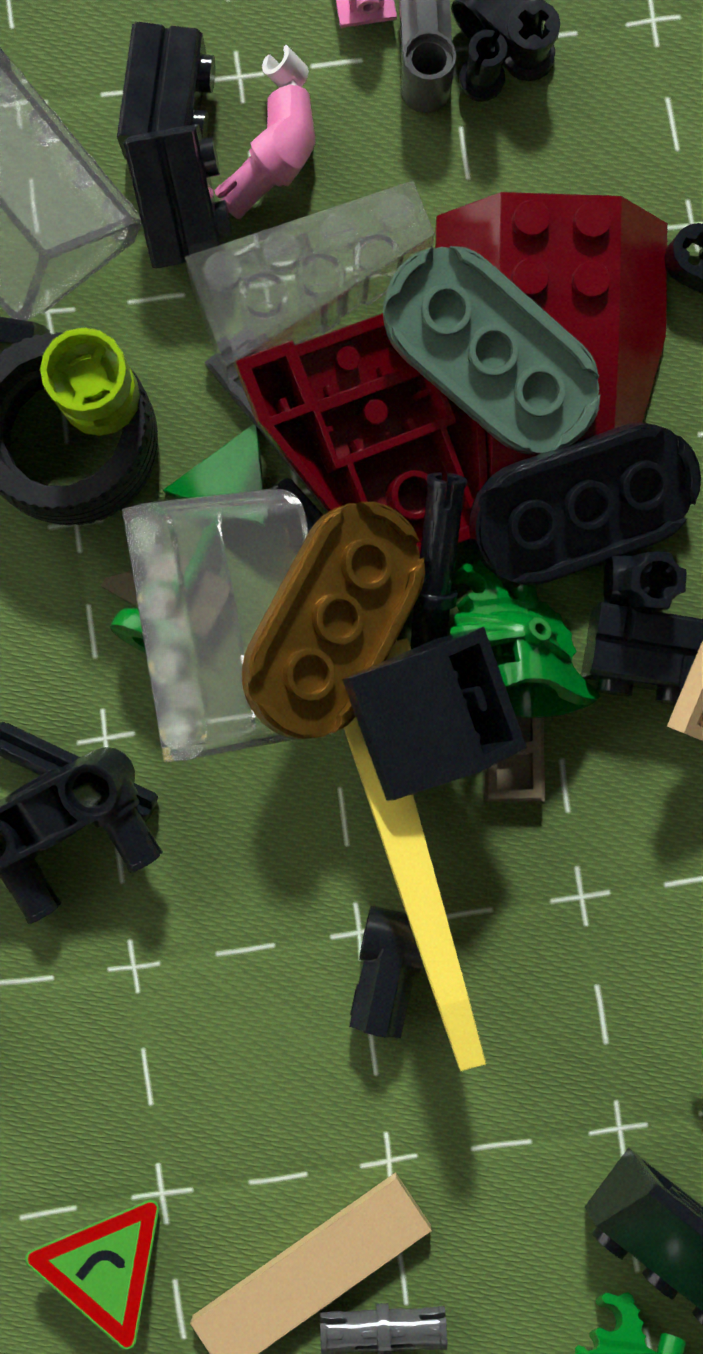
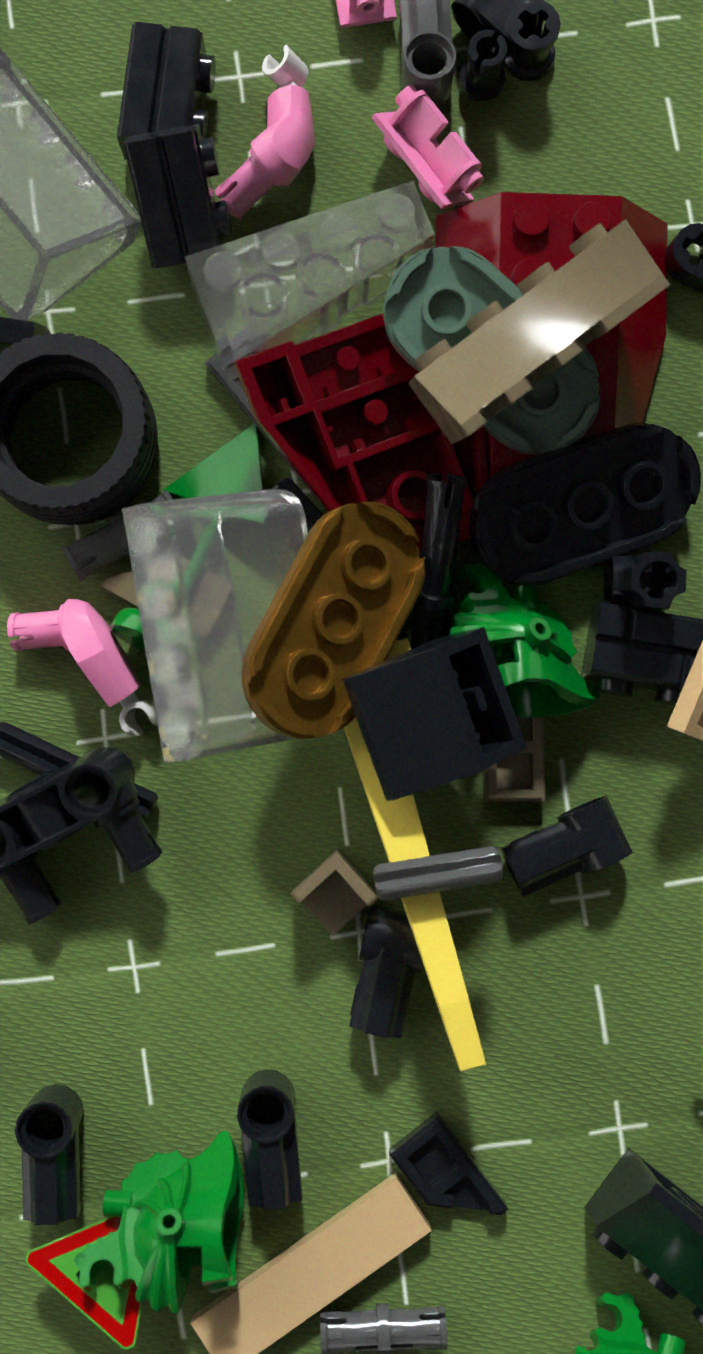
lime wheel [40,327,140,436] -> none
none -> bright pink arm [7,599,163,736]
none -> black piece [15,1084,84,1225]
none -> dark grey pin [61,491,186,581]
none -> green helmet [74,1131,243,1313]
none -> black piece [237,1069,303,1210]
none -> dark tan panel [290,849,379,937]
none -> bright pink hinge [371,85,484,209]
none -> dark grey axle [373,846,503,901]
none -> black tile [389,1111,508,1215]
none -> dark tan wedge [408,219,670,444]
none -> black piece [500,796,633,897]

